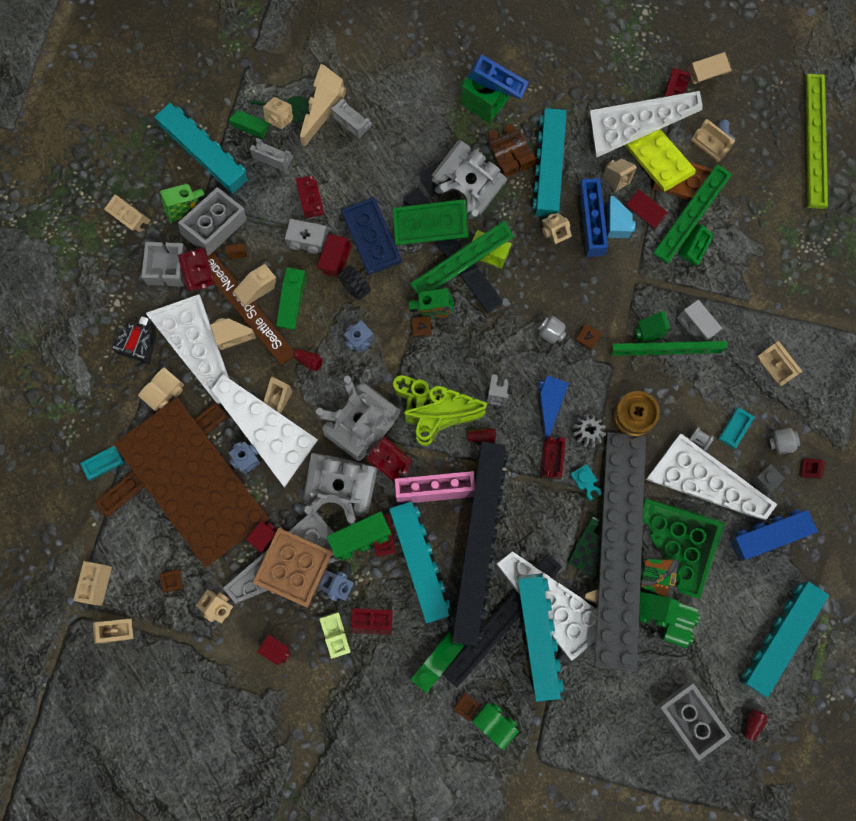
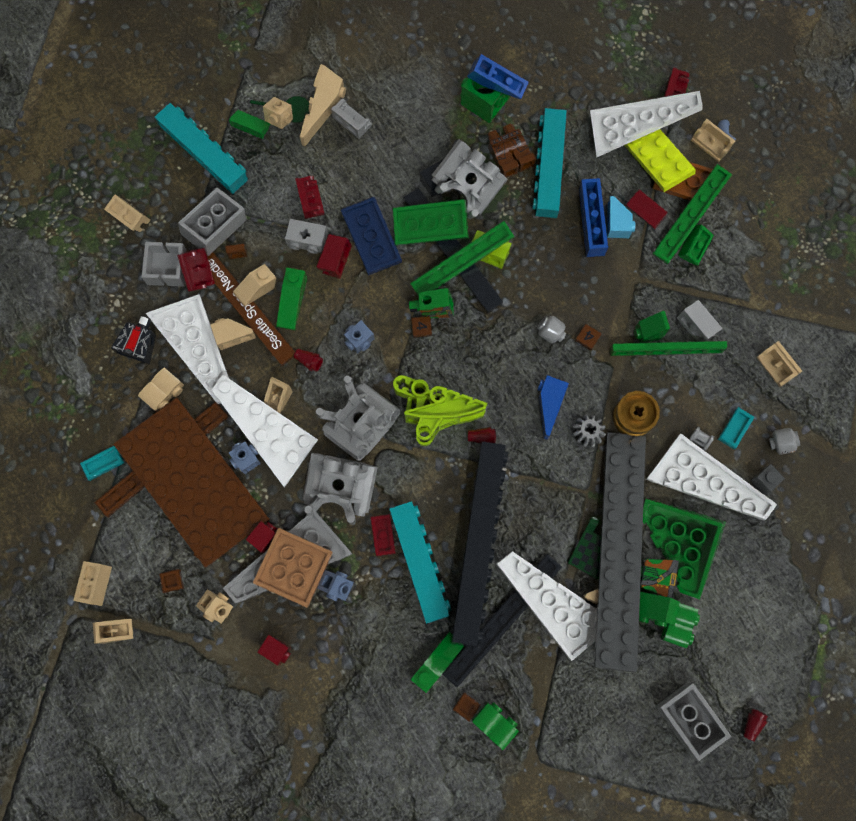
bright green torso [160,184,205,223] -> none
light grey hinge [250,138,293,172] -> none
yellowish green slope [319,611,351,659] -> none
green brick [326,512,392,561] -> none
black tyre [337,265,371,300] -> none
dark red hinge [351,608,393,635] -> none
dark red hinge [366,436,412,483] -> none
bright pink brick [395,471,475,504] -> none
light grey hinge [487,374,509,407] -> none
teal brick [518,573,564,702] -> none
dark red hinge [541,437,566,479] -> none
tan brick [542,213,572,244] -> none
teal plate [570,464,602,501] -> none
tan slope [603,158,637,192] -> none
tan hinge [687,52,732,84] -> none
blue brick [730,509,818,561] -> none
teal brick [741,581,829,698] -> none
dark red slope [801,458,826,479] -> none
lime tile [805,74,828,209] -> none

